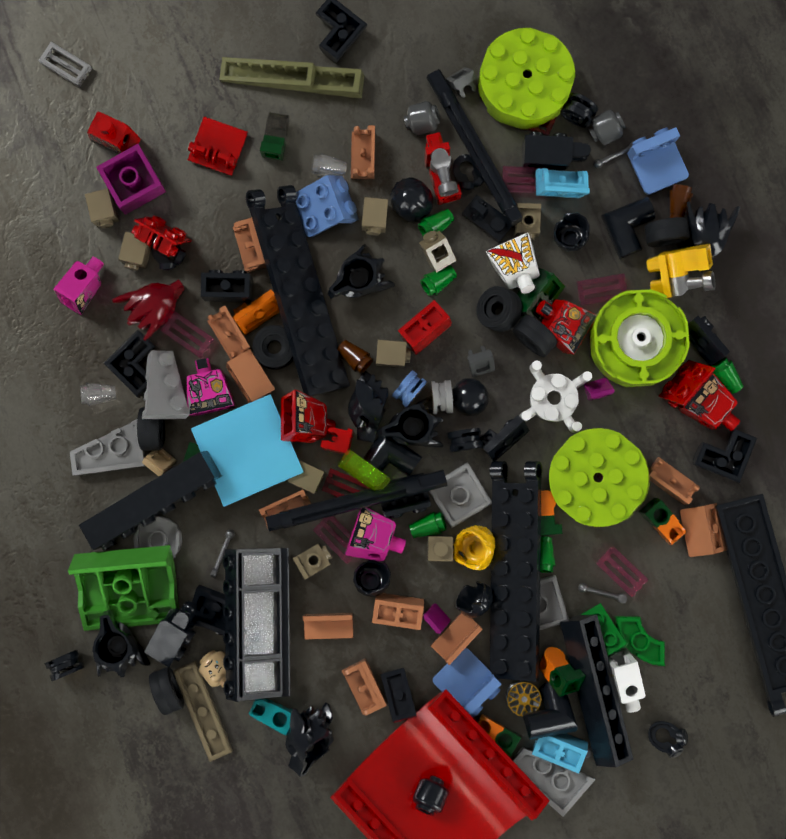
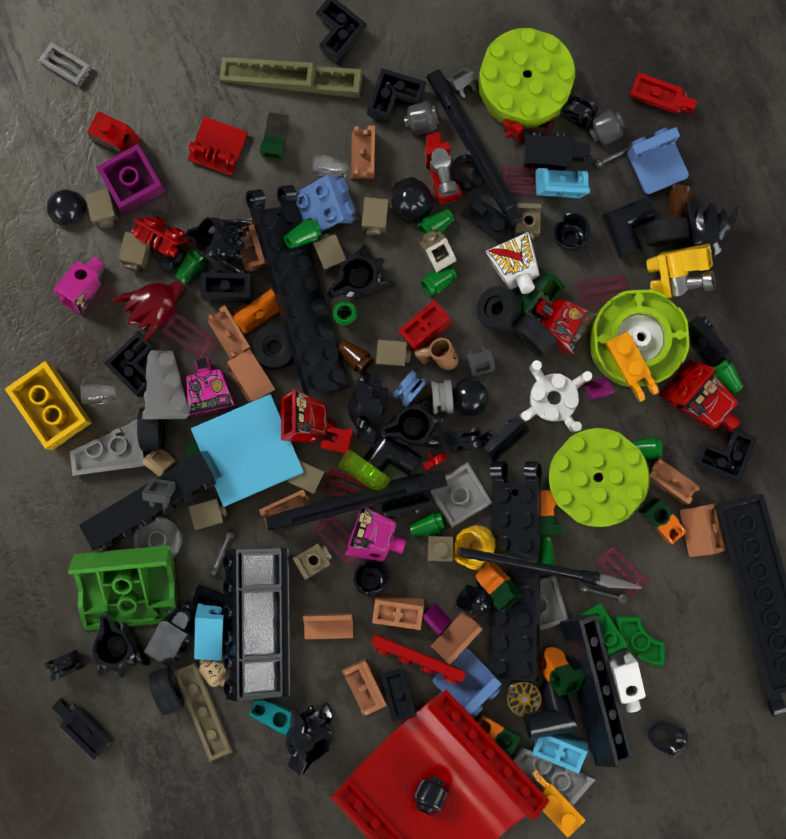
none -> yellow brick [5,361,92,450]
none -> black hair [47,189,86,226]
none -> black hinge [51,698,113,760]
none -> dark grey tile [142,478,175,509]
none -> green cone [175,248,208,285]
none -> black piece [186,217,254,273]
none -> dark tan brick [188,499,228,530]
none -> medium azure hinge [194,604,224,661]
none -> green cone [284,219,321,249]
none -> dark tan brick [313,234,346,274]
none -> green cone [333,301,357,325]
none -> black brick [367,68,426,122]
none -> red plate [371,634,468,684]
none -> medium nougat piece [414,338,459,371]
none -> red piece [422,452,448,471]
none -> black piece [458,547,642,589]
none -> leg [476,563,523,611]
none -> red piece [502,119,525,143]
none -> light orange hinge [532,770,586,838]
none -> light orange hinge [605,331,659,402]
none -> red hinge [629,73,697,114]
none -> green cone [631,436,662,460]

